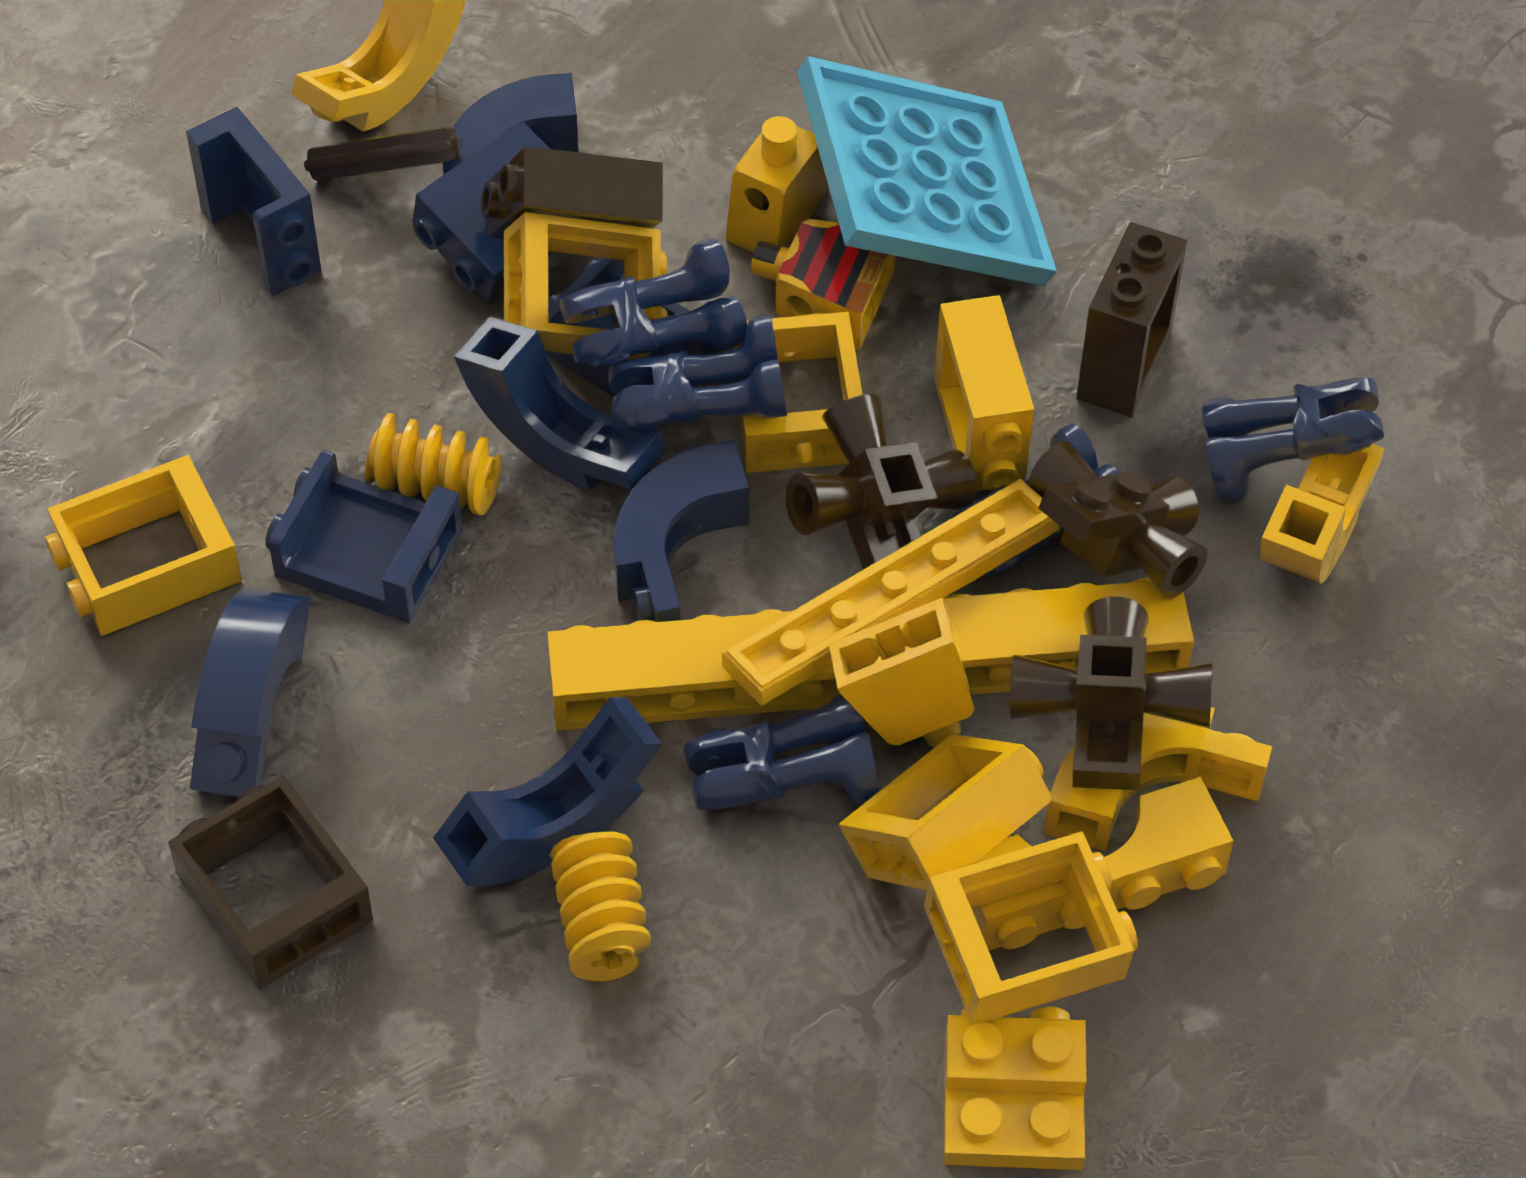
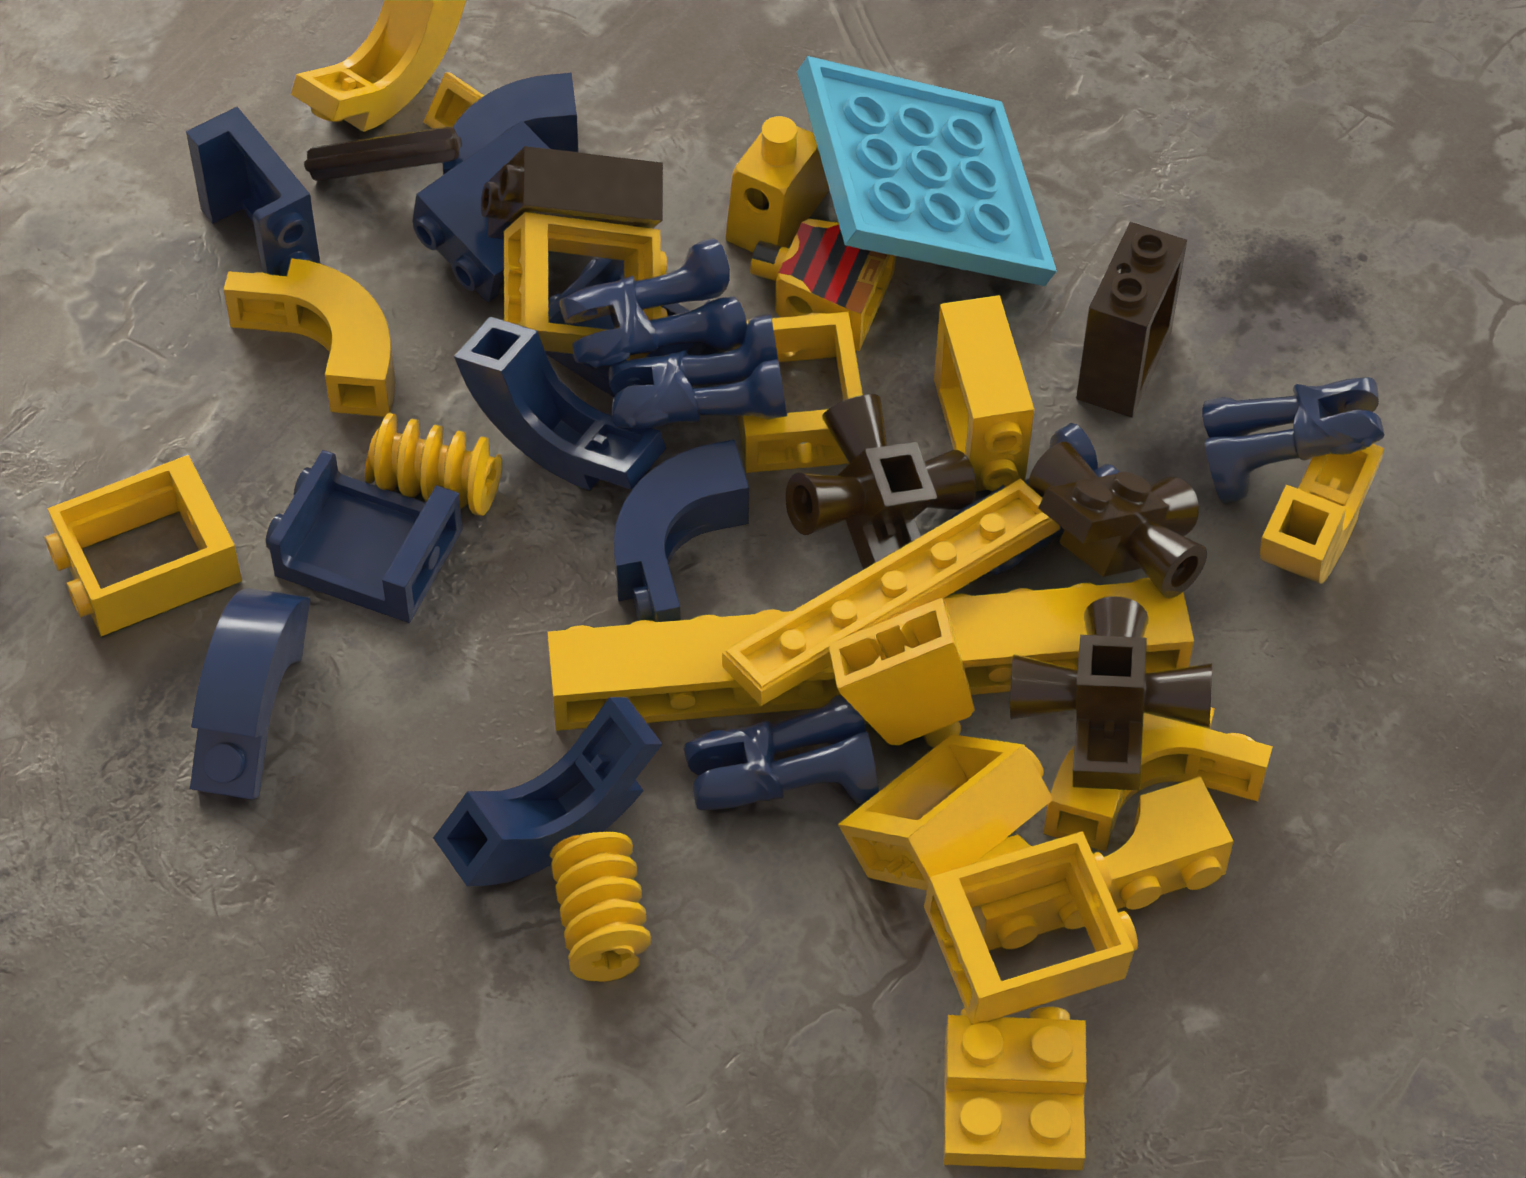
dark brown window [168,775,373,989] -> none
none -> yellow arch [224,258,395,417]
none -> yellow slope [423,72,484,129]

